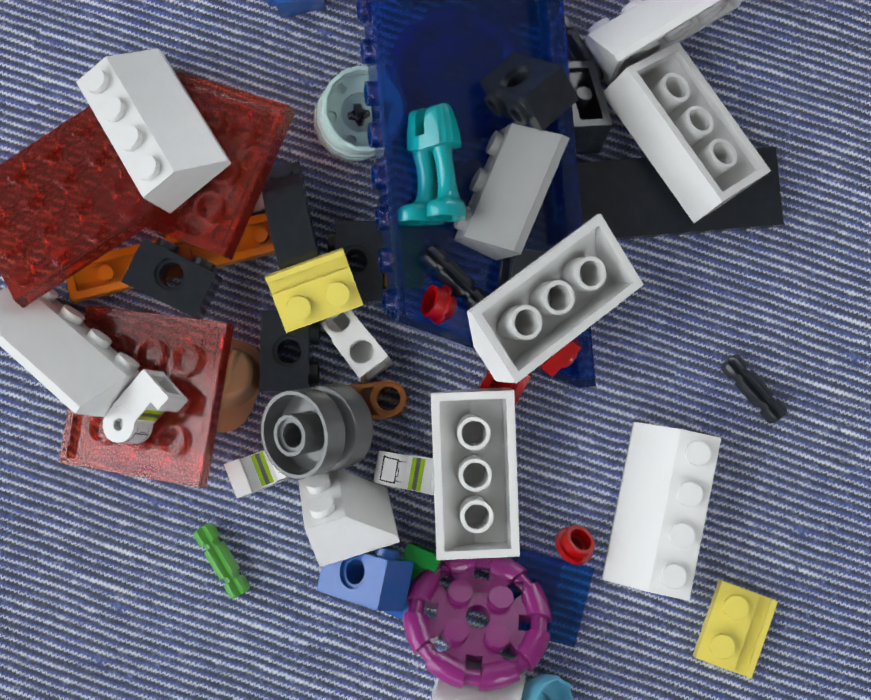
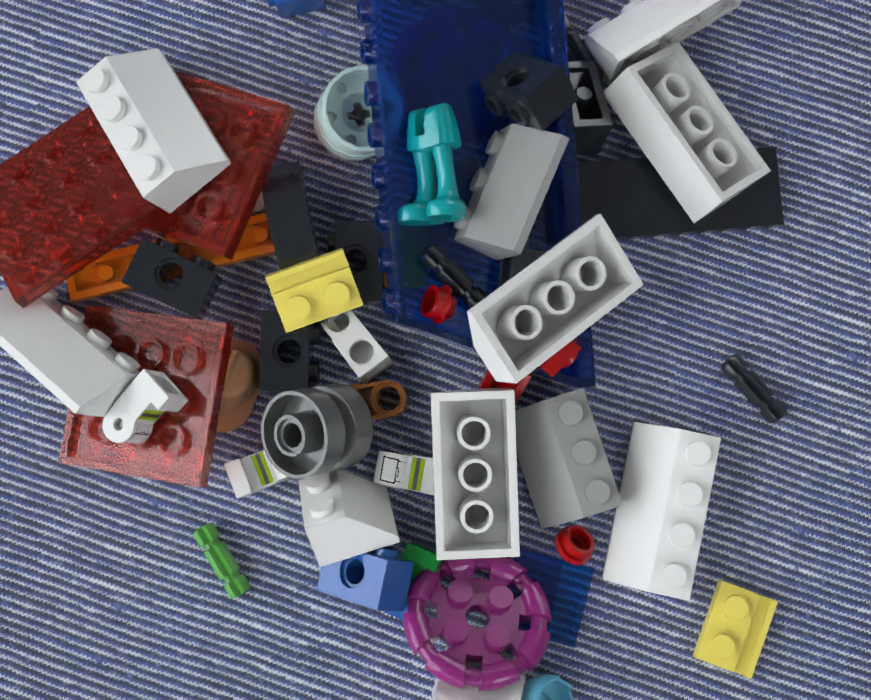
none -> light grey slope [515,388,623,529]

